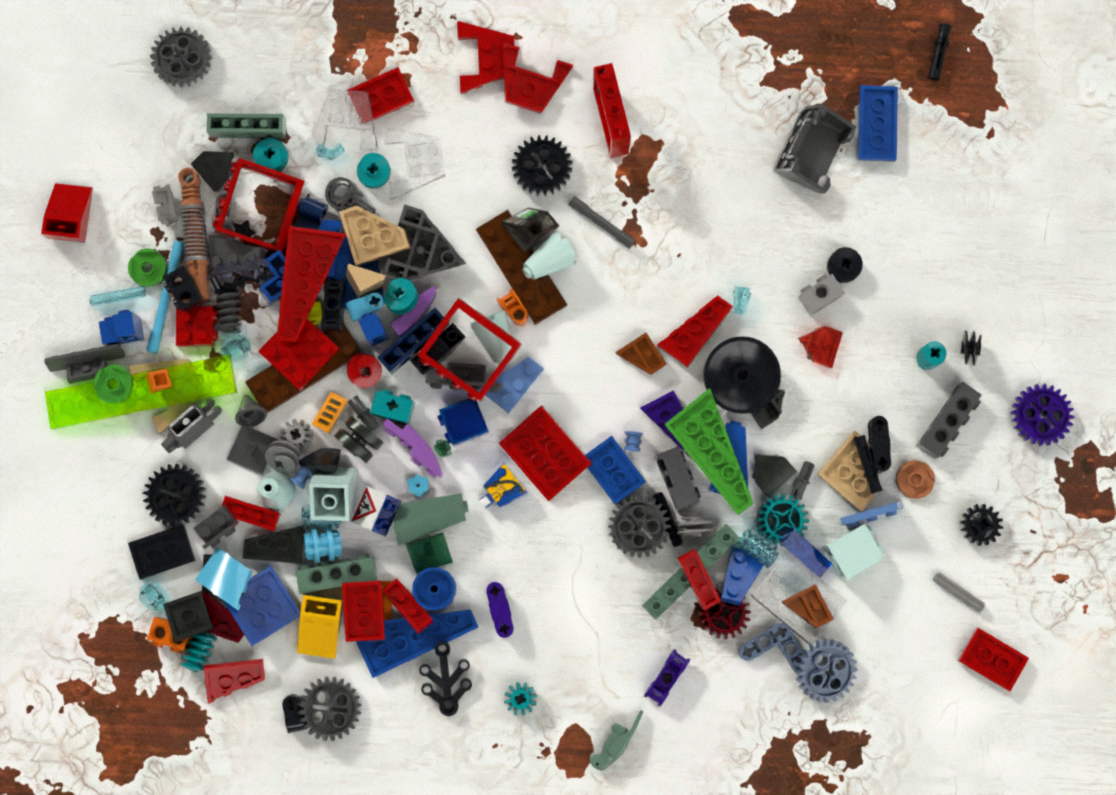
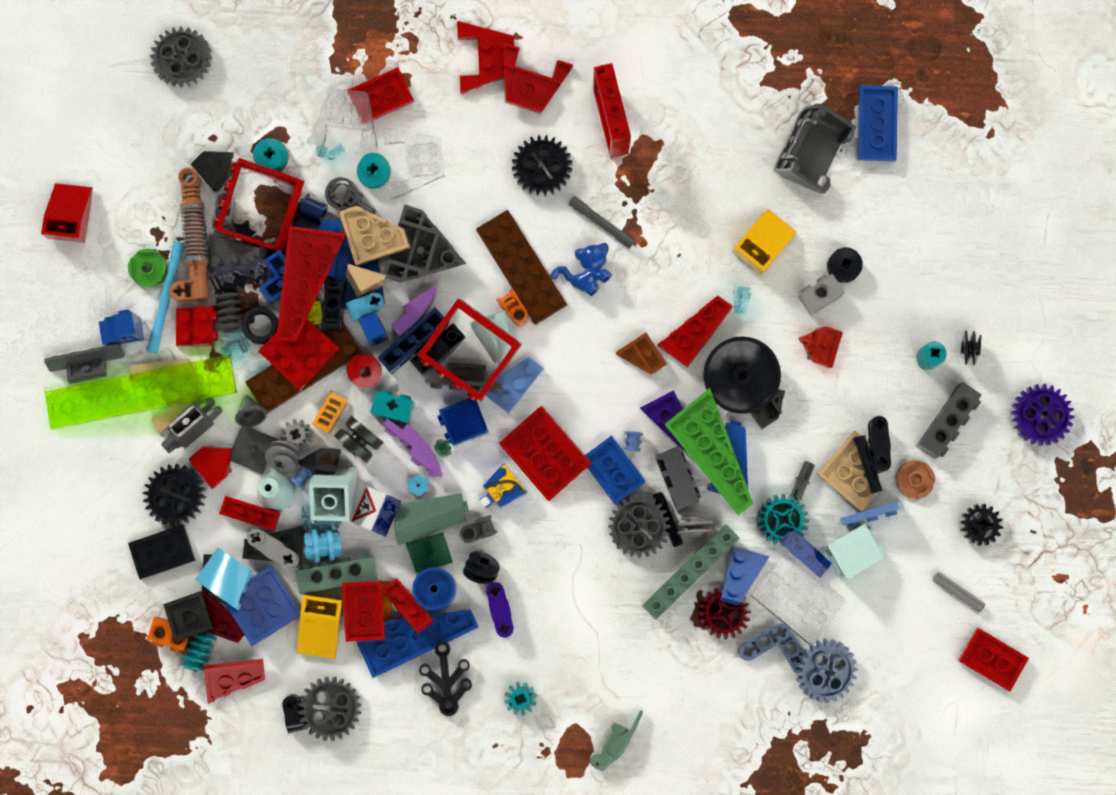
clear light blue axle [89,286,146,306] -> none
bright green plate [93,365,134,404] -> none
clear light blue head [139,582,168,611] -> none
orange slope [146,368,172,394] -> none
light grey hinge [152,184,178,226] -> none
black brick [163,266,205,313] -> none
dark grey bracket [193,504,239,549] -> none
sand green brick [207,113,286,139] -> none
dark grey axle [348,396,379,431] -> none
teal piece [384,278,419,314] -> none
clear smoke slope [501,207,559,252] -> none
light aqua cone [522,231,577,280] -> none
dark purple piece [644,649,691,707] -> none
red plate [677,549,721,611] -> none
clear light blue piece [736,527,780,568] -> none
pearl dark grey slope [752,454,797,497] -> none
dark orange wing [781,584,834,629] -> none
black pin [928,23,952,81] -> none
none -> red slope [188,445,233,489]
none -> black tyre [241,307,278,344]
none -> light grey piece [247,529,299,569]
none -> dark grey piece [460,515,498,543]
none -> black piece [463,551,500,584]
none -> blue animal [550,243,612,296]
none -> yellow slope [732,209,797,276]

